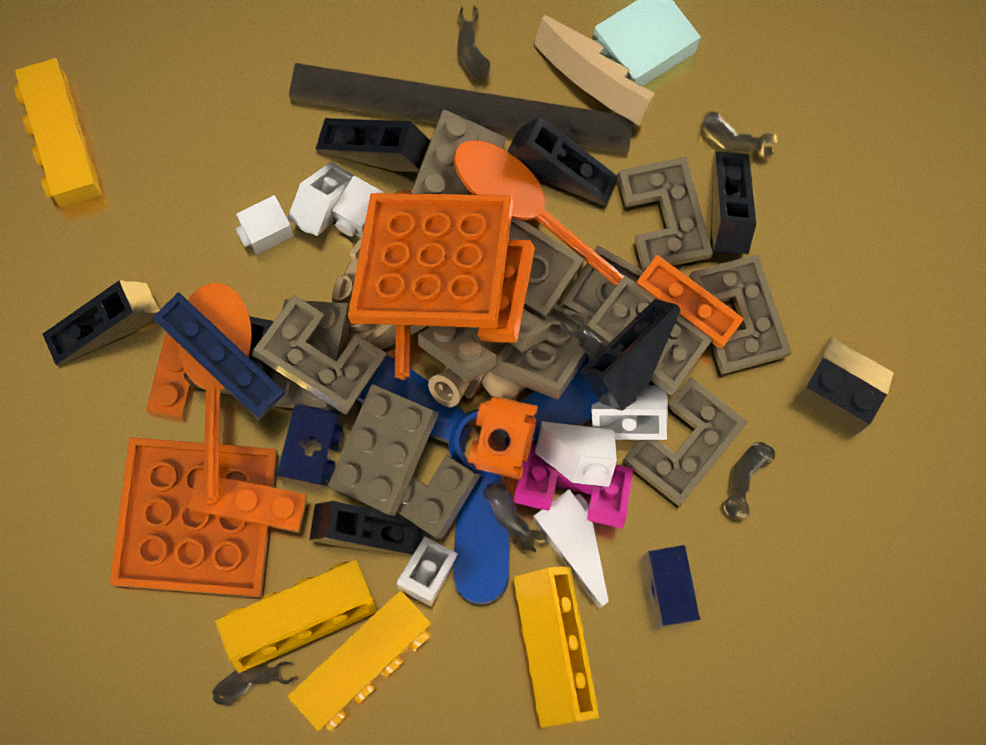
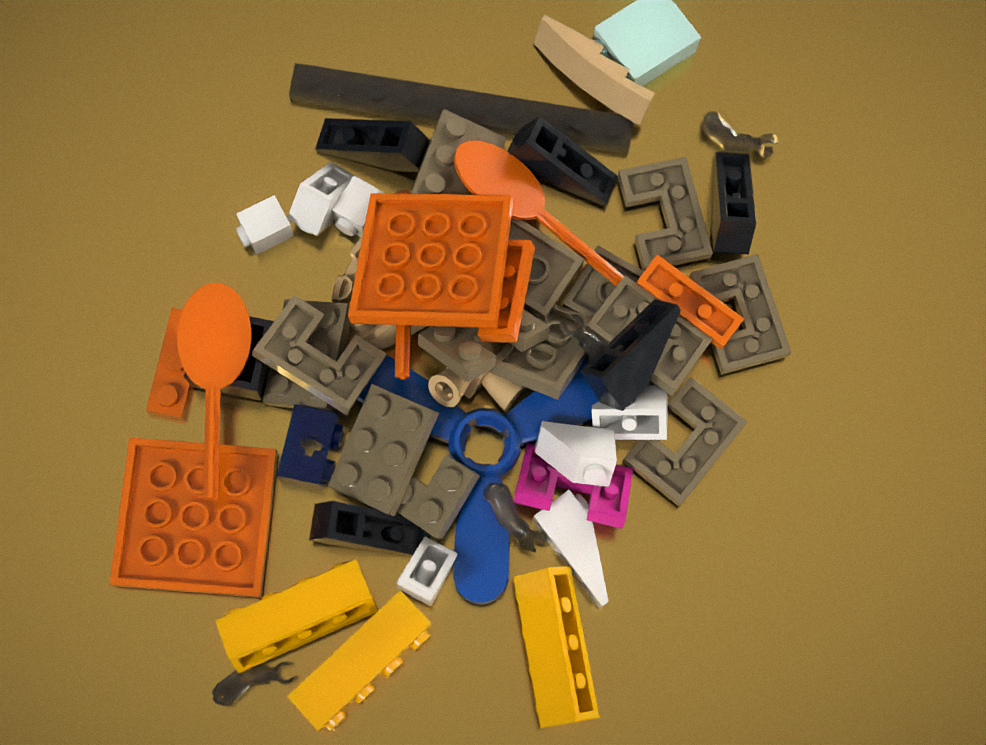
yellow brick [13,58,101,208] -> none
black slope [42,280,159,365] -> none
dark blue tile [152,292,285,420] -> none
orange plate [188,473,308,533] -> none
clear smoke arm [457,6,491,78] -> none
orange brick [468,396,538,480] -> none
clear blue brick [643,545,700,629] -> none
clear smoke arm [724,442,775,520] -> none
black slope [796,337,893,433] -> none

